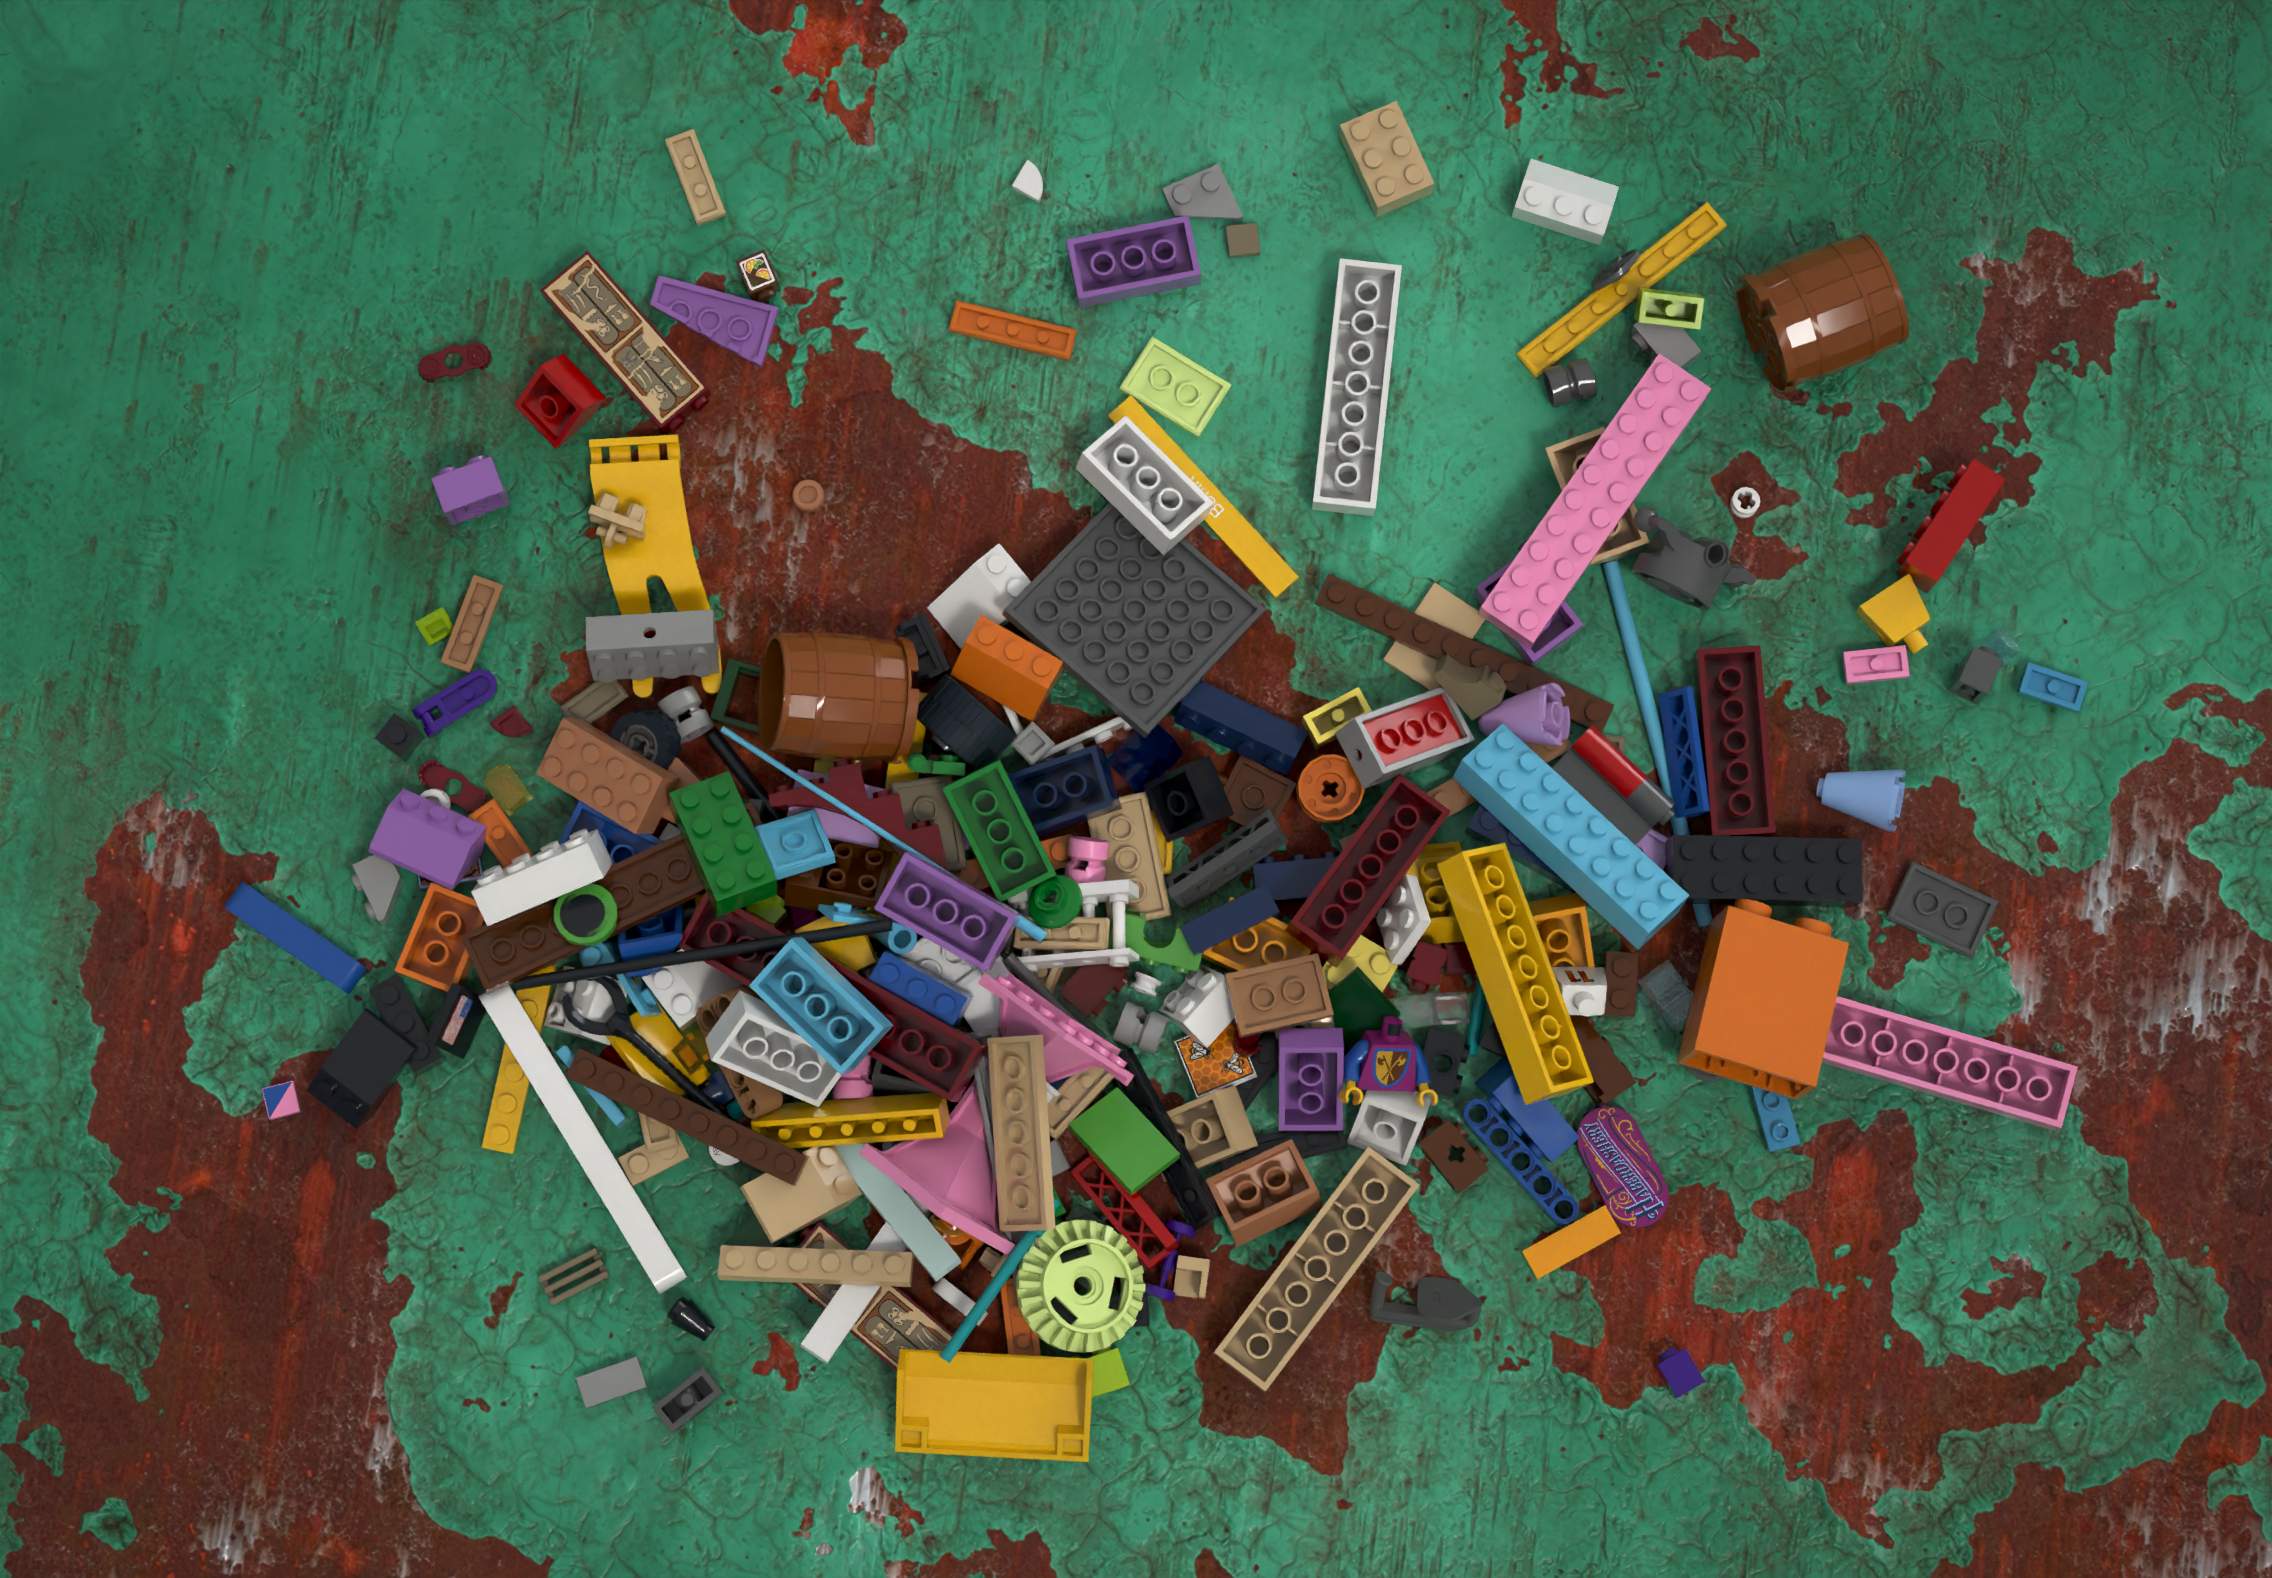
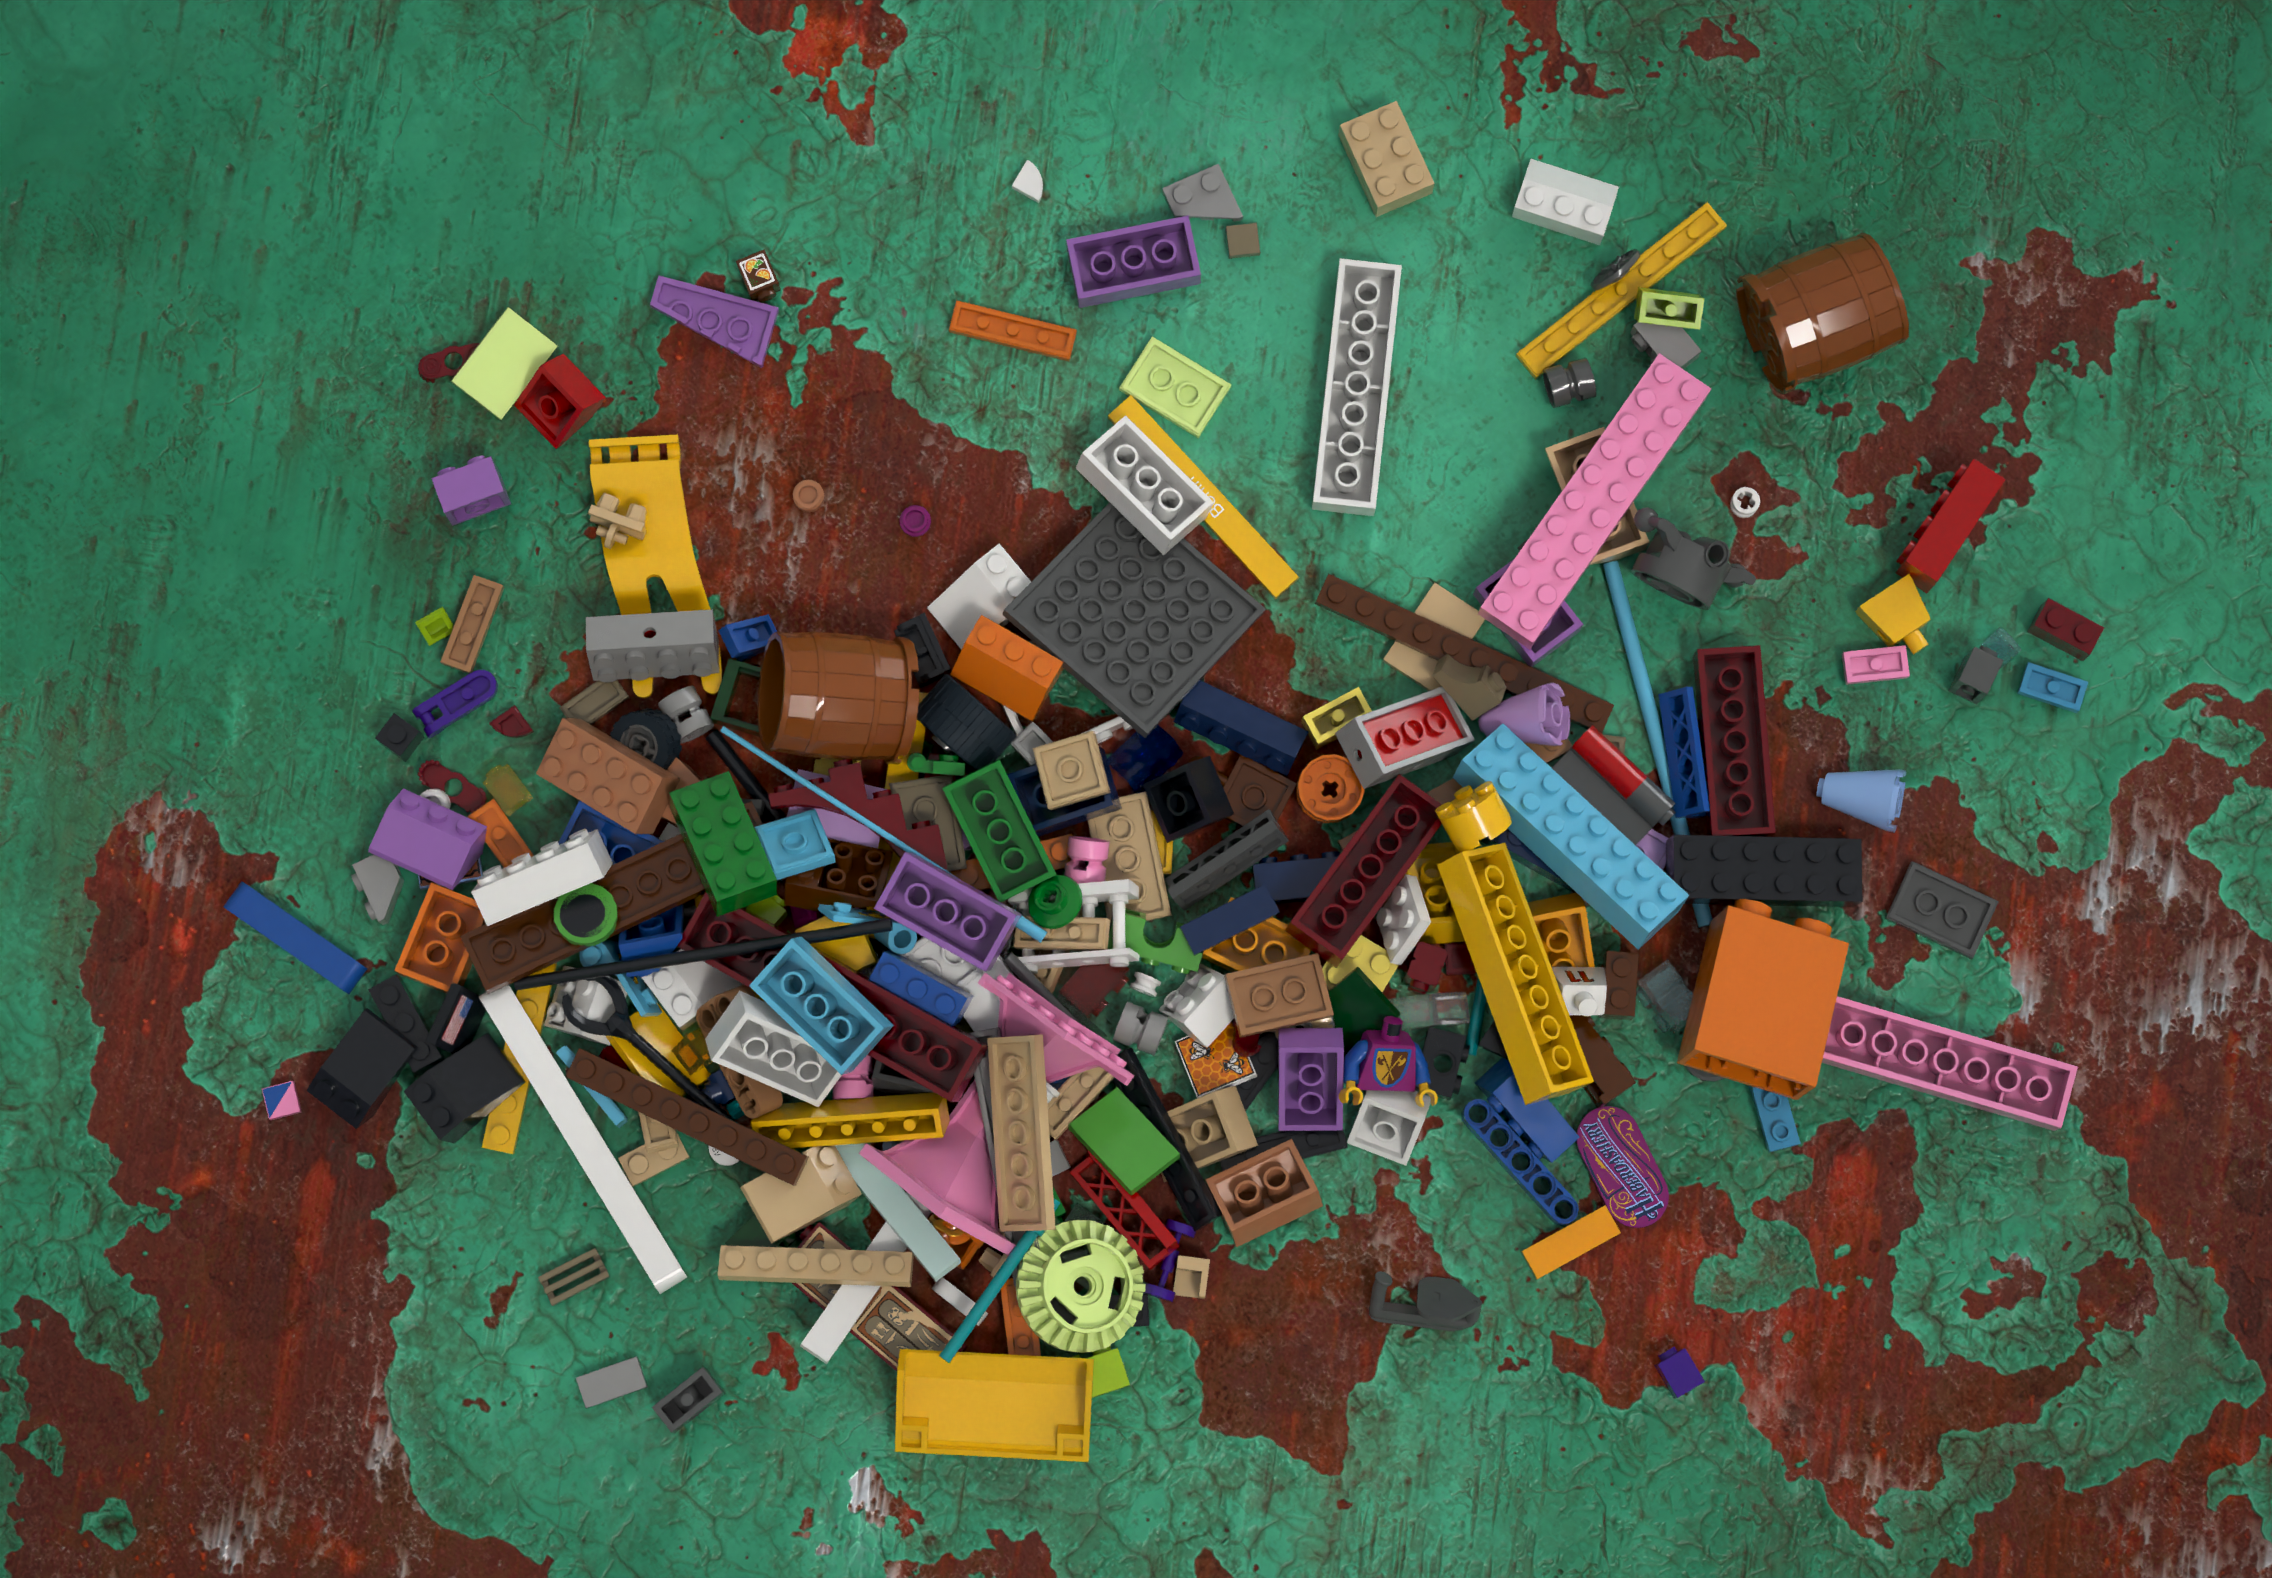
brick [540,250,711,435] -> none
tan tile [665,129,727,226] -> none
black cone [667,1296,716,1341] -> none
tan brick [1213,1146,1420,1393] -> none
reddish brown brick [1417,1119,1489,1195] -> none
none -> black slope [404,1033,525,1144]
none -> yellowish green tile [450,307,558,420]
none -> blue slope [718,614,777,662]
none -> magenta plate [900,505,931,537]
none -> tan tile [1033,731,1111,810]
none -> yellow brick [1435,781,1512,852]
none -> dark red brick [2027,598,2104,661]

